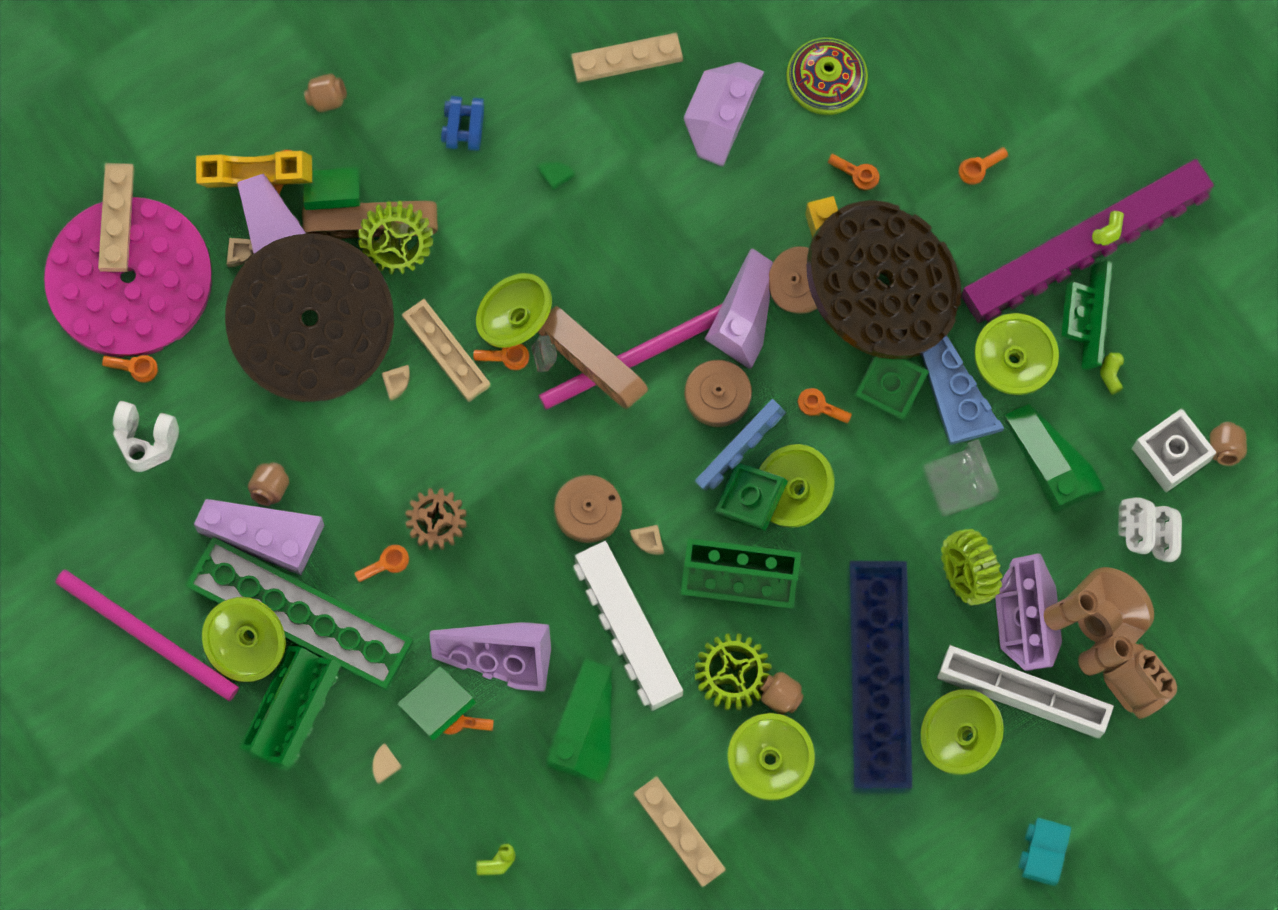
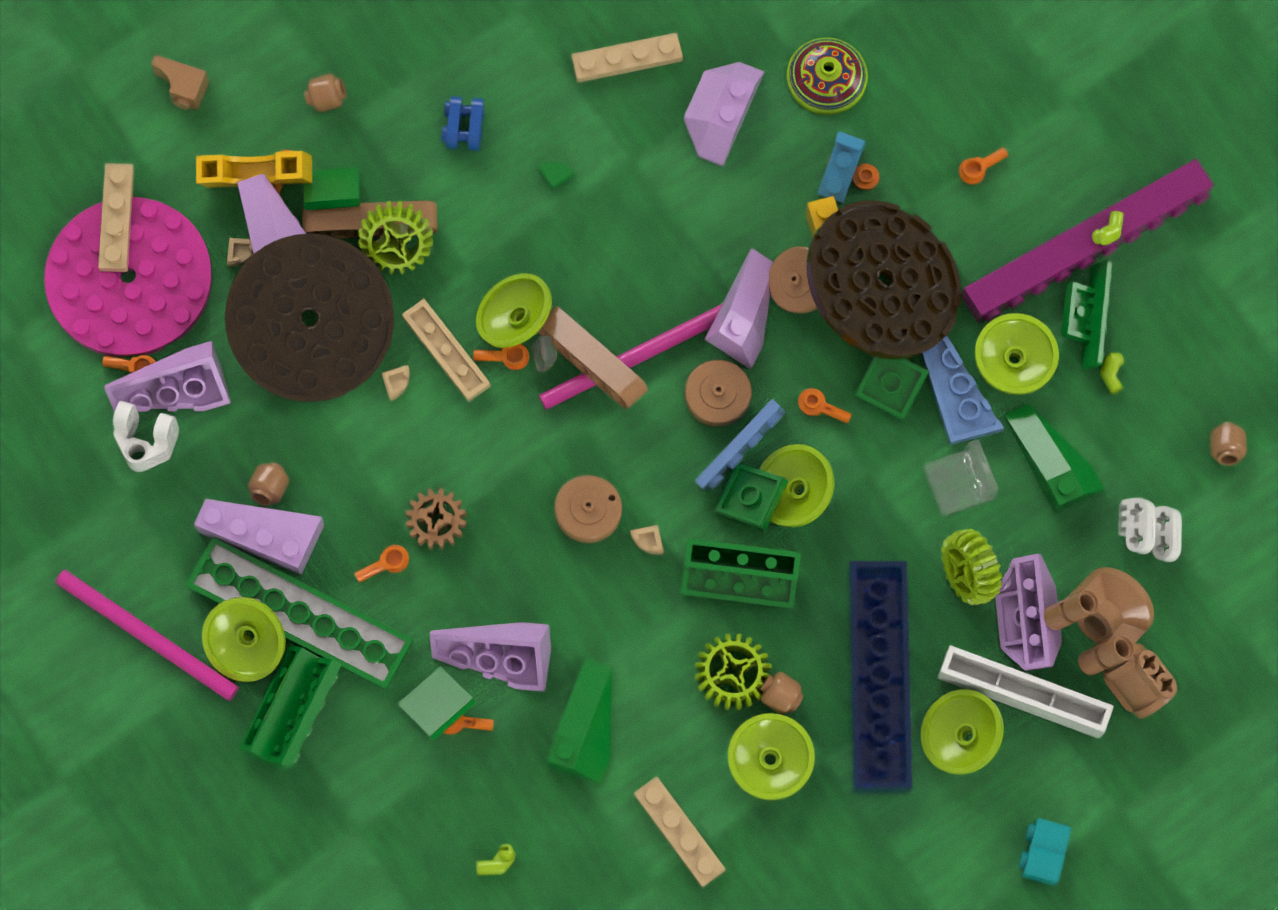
tan tile [372,743,402,785] -> none
white brick [573,540,683,711] -> none
white brick [1132,408,1217,492] -> none
none -> lavender wedge [104,341,230,412]
none -> medium nougat arch [151,55,209,110]
none -> dark azure bracket [817,131,867,203]

